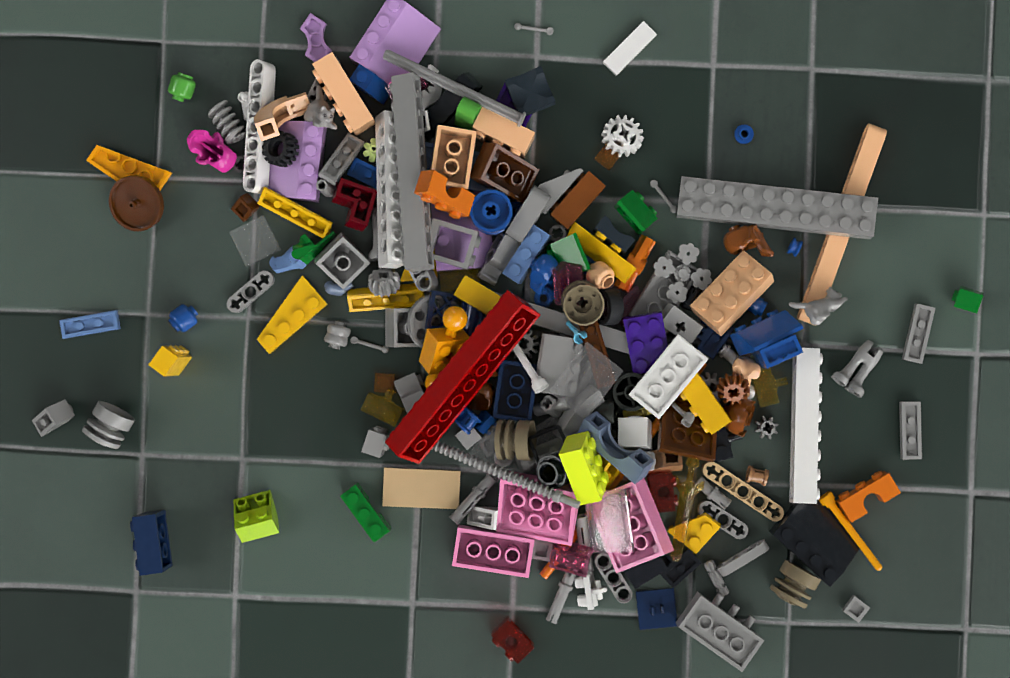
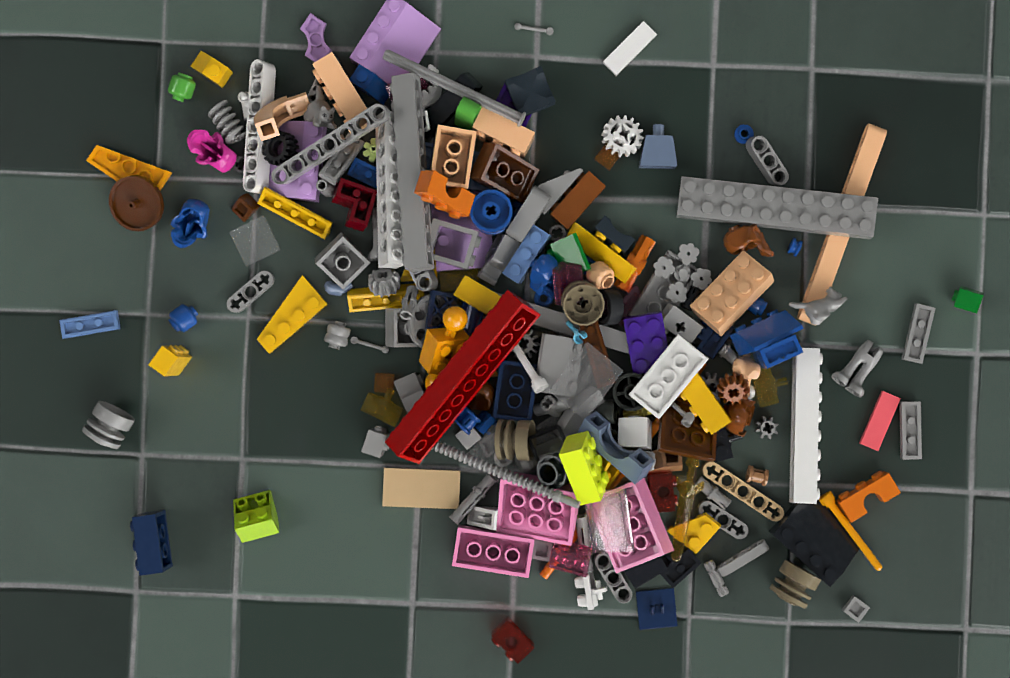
light grey slope [32,399,75,437] -> none
animal [269,231,336,273] -> none
green arch [340,483,392,543] -> none
light grey pin [545,566,579,624] -> none
green slope [614,190,658,235] -> none
light grey hinge [650,180,677,213] -> none
light grey piece [676,591,765,672] -> none
none -> blue head [171,199,210,248]
none -> yellow slope [190,51,233,88]
none -> light grey beam [271,104,390,185]
none -> light grey pin [400,285,418,320]
none -> sand blue torso [639,124,677,169]
none -> light grey beam [746,136,789,185]
none -> coral tile [859,391,901,451]

